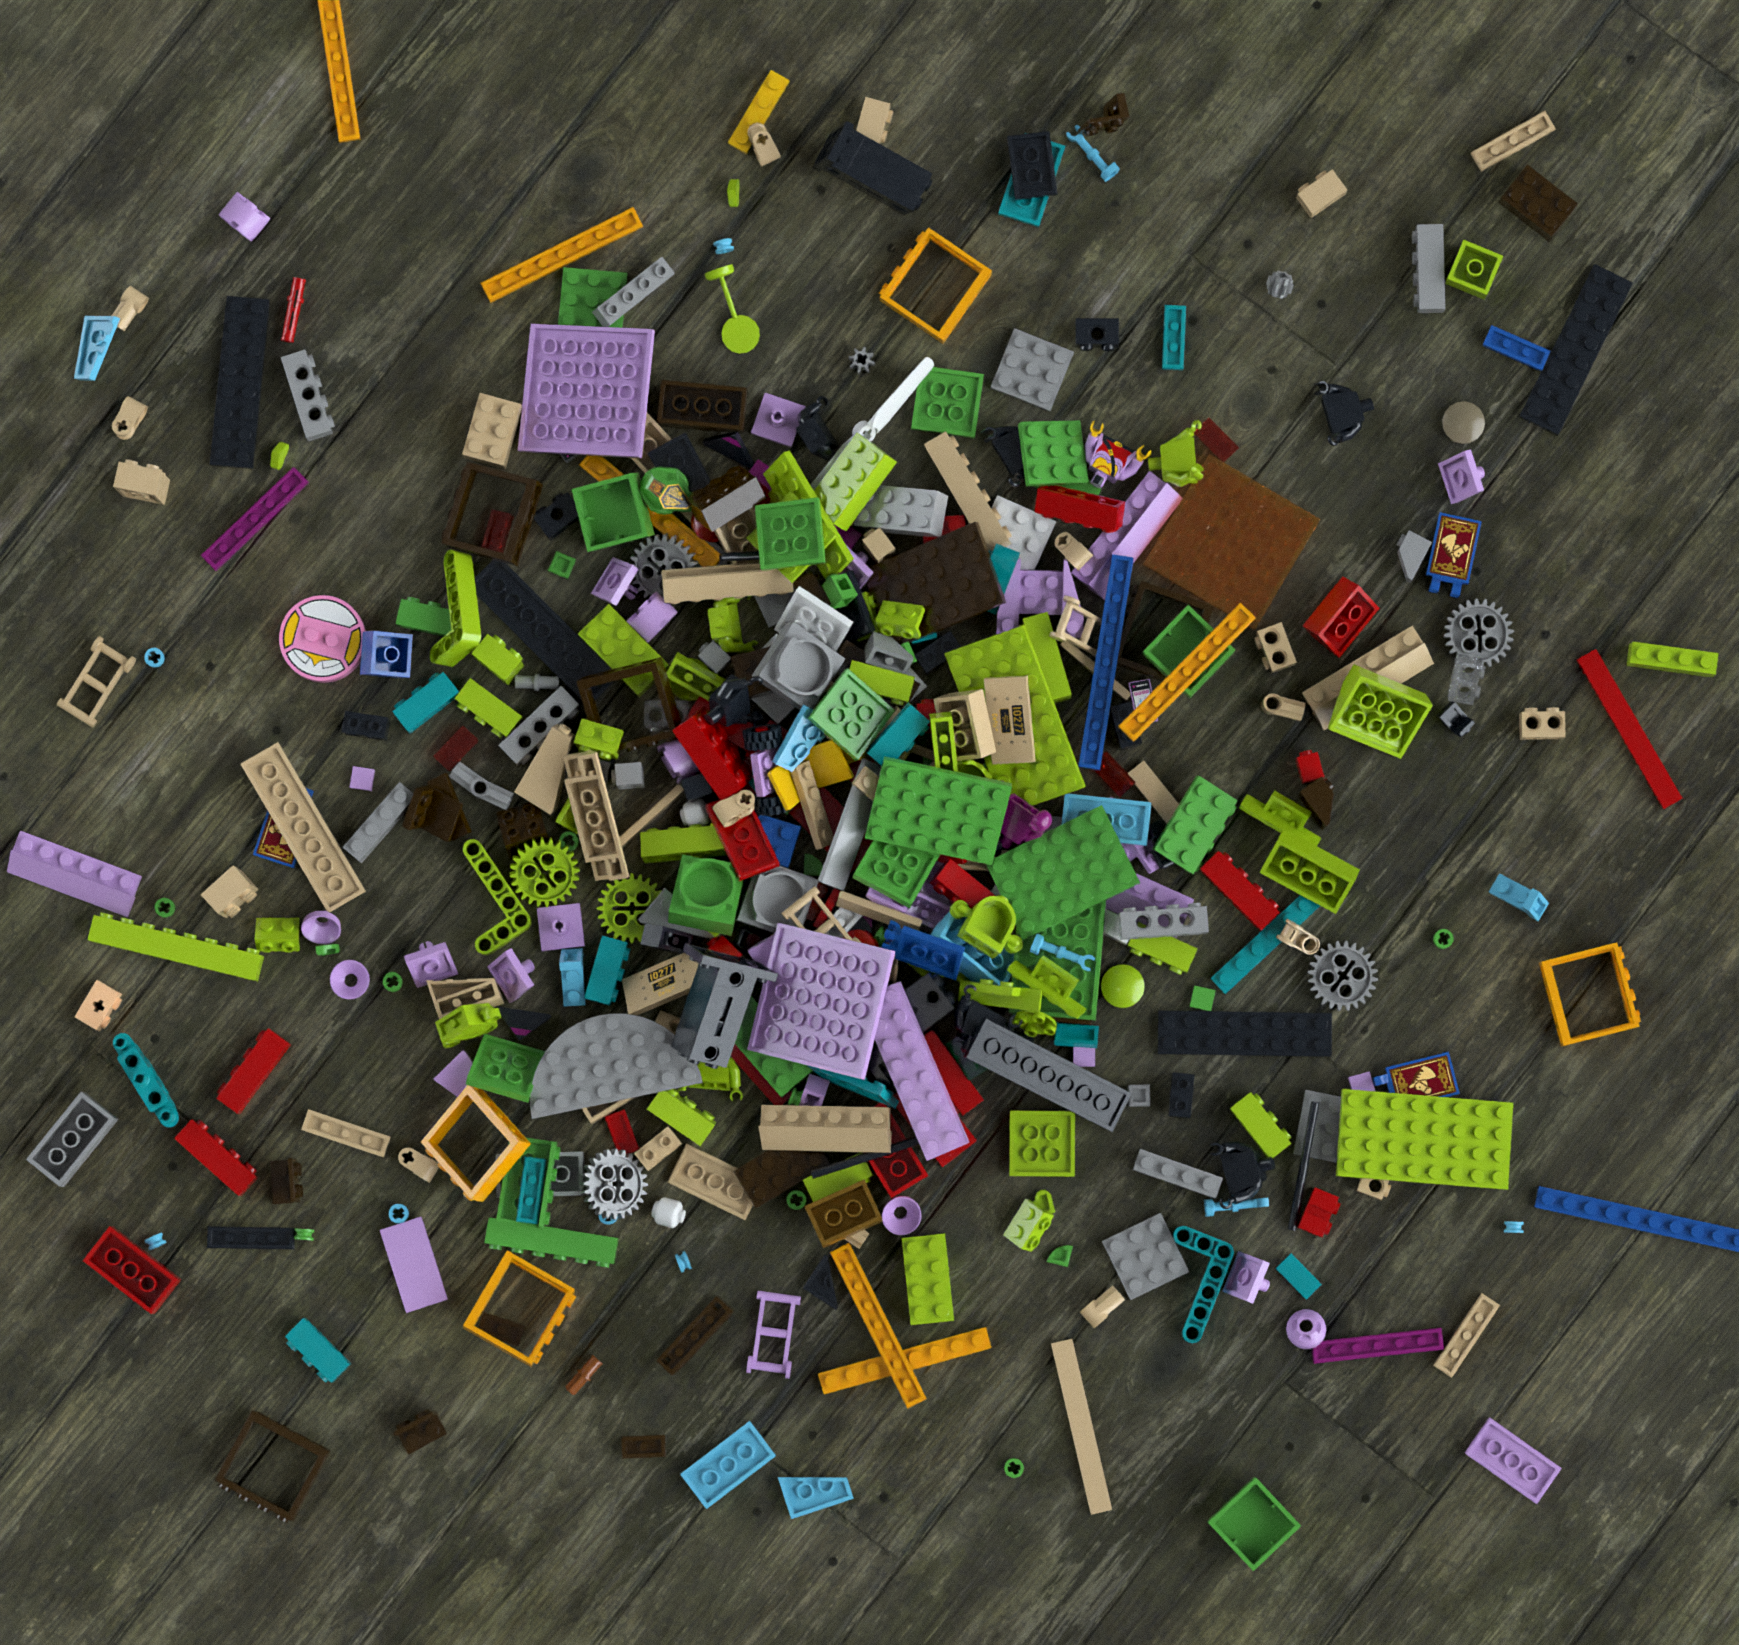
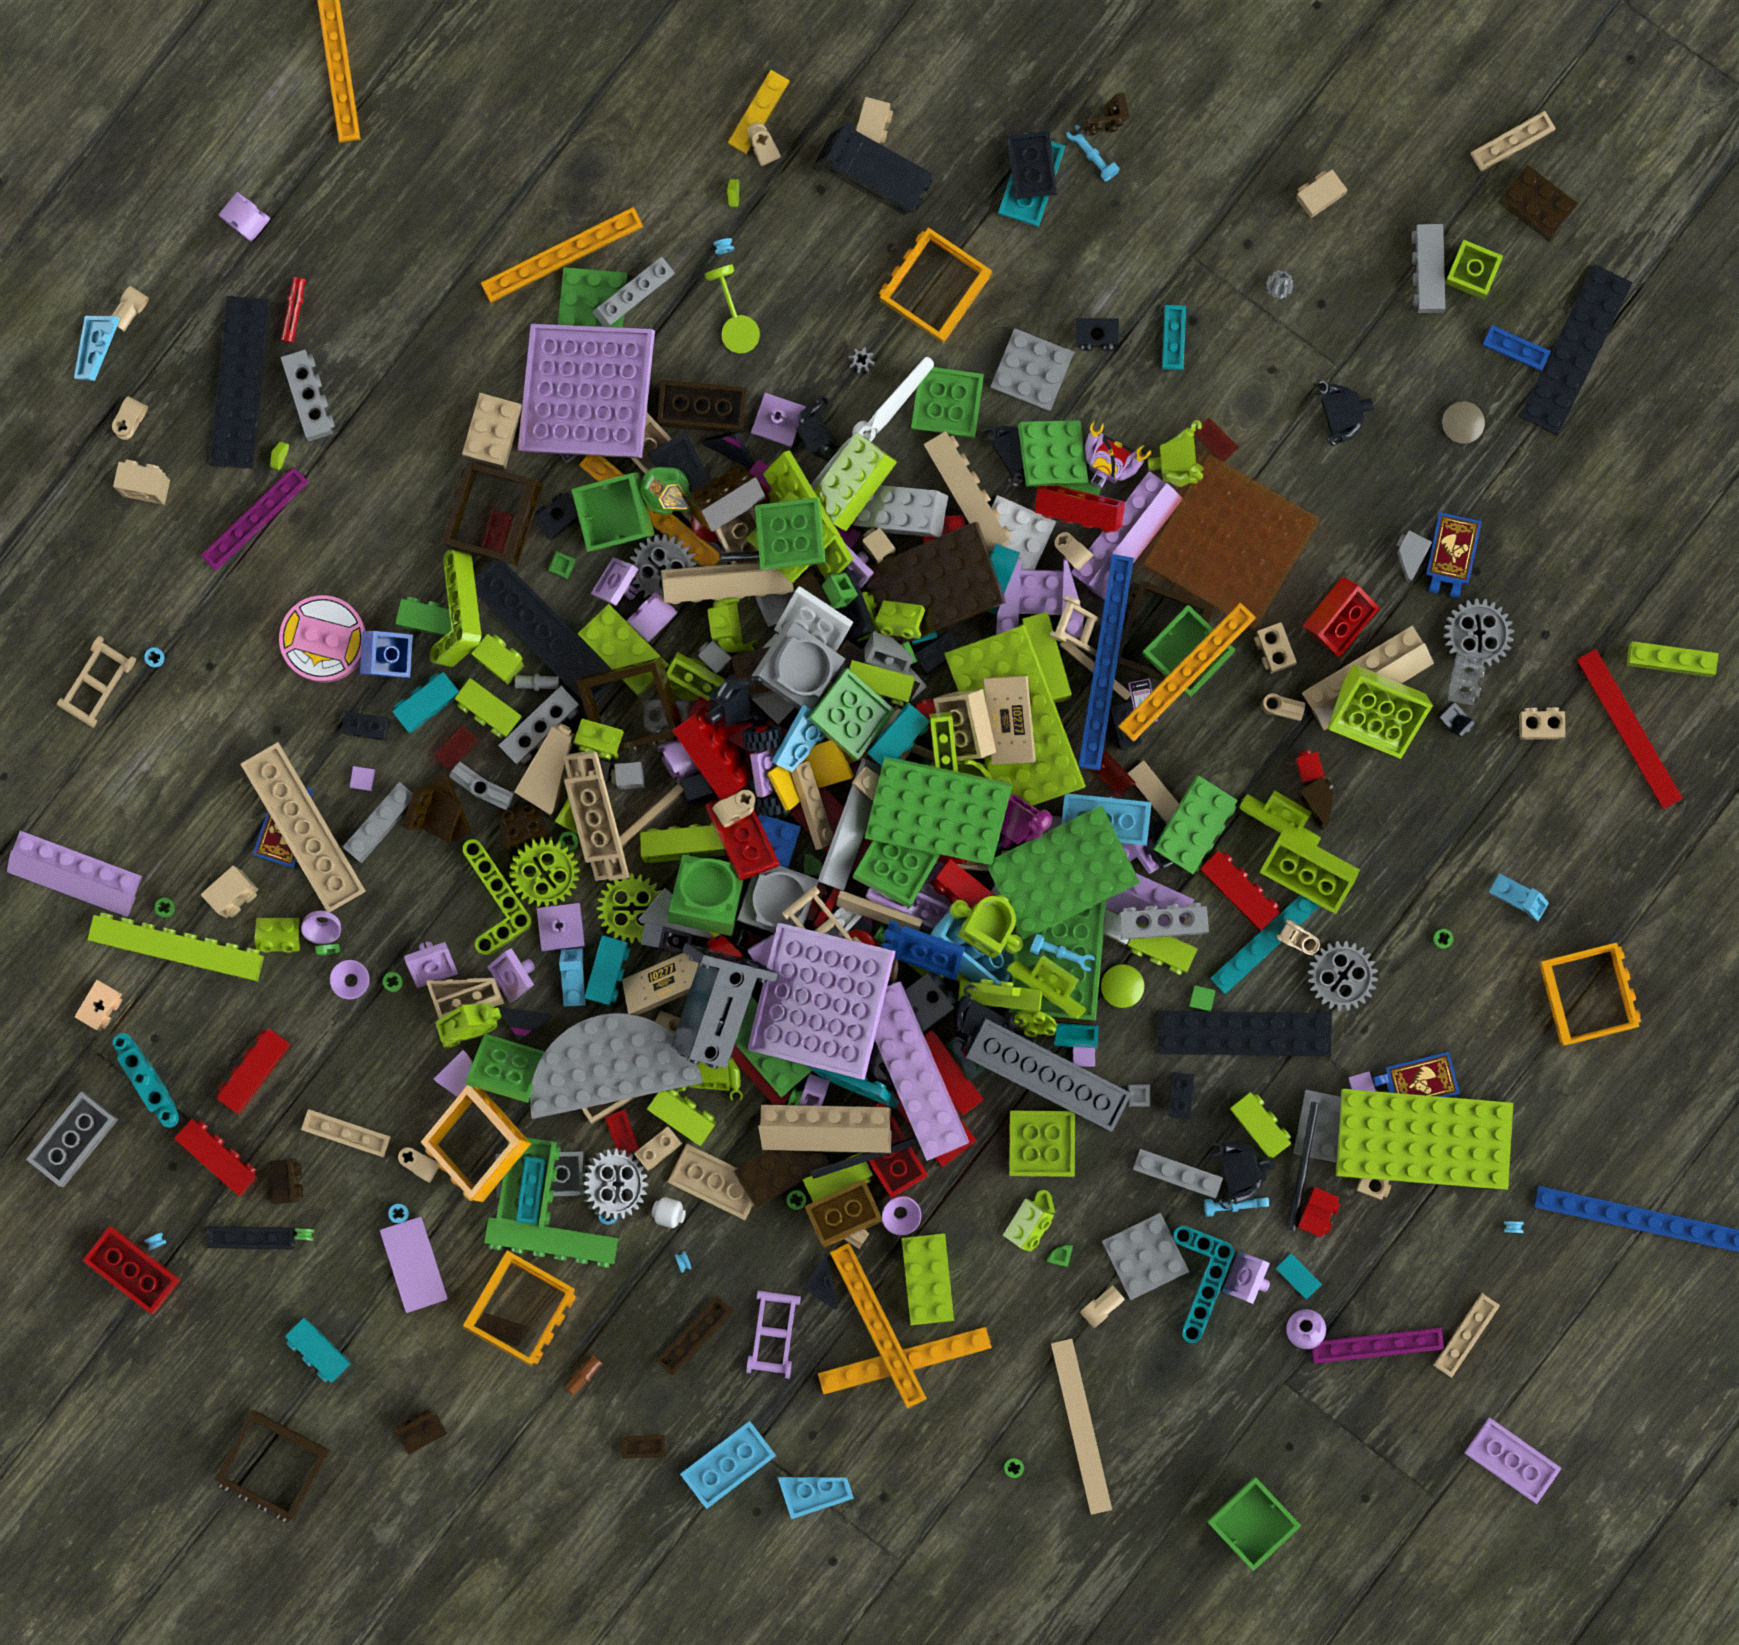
white head [680,798,711,827] -> none
lavender tile [1438,450,1485,504] -> none

